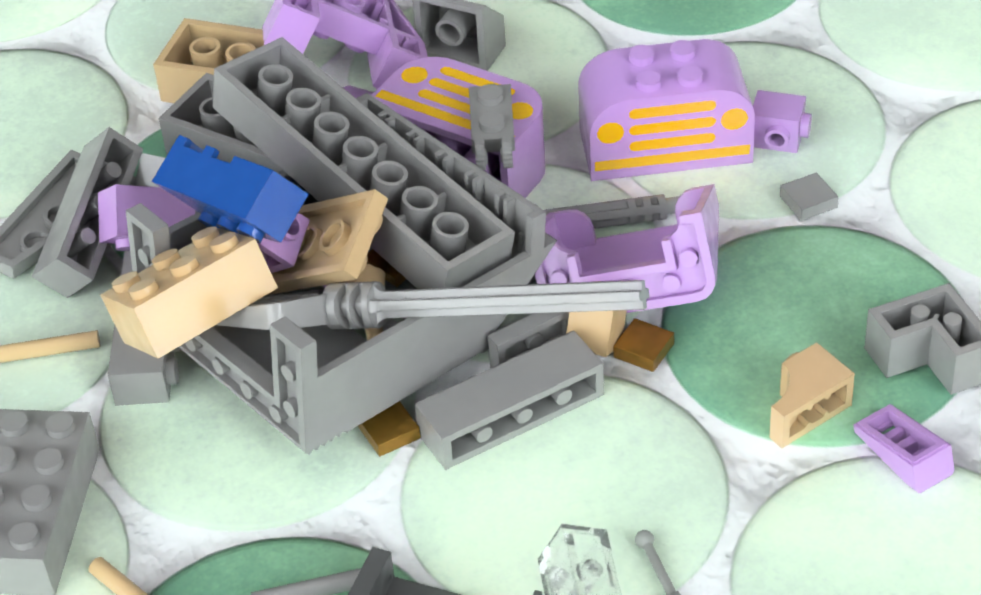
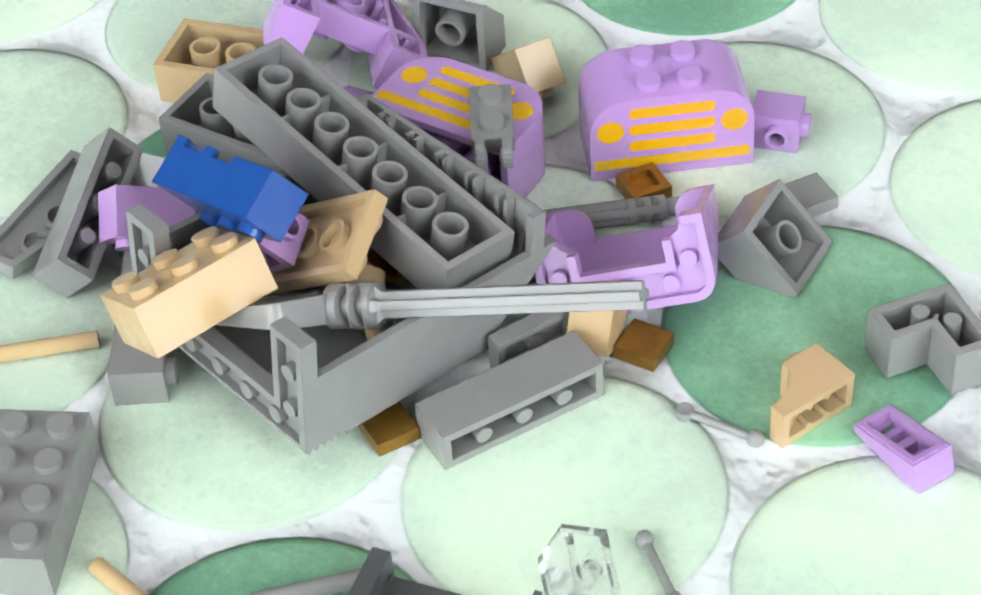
none -> tan arch [490,37,565,99]
none -> pearl gold tile [616,162,672,199]
none -> light grey hinge [675,402,765,448]
none -> light grey slope [718,179,833,298]

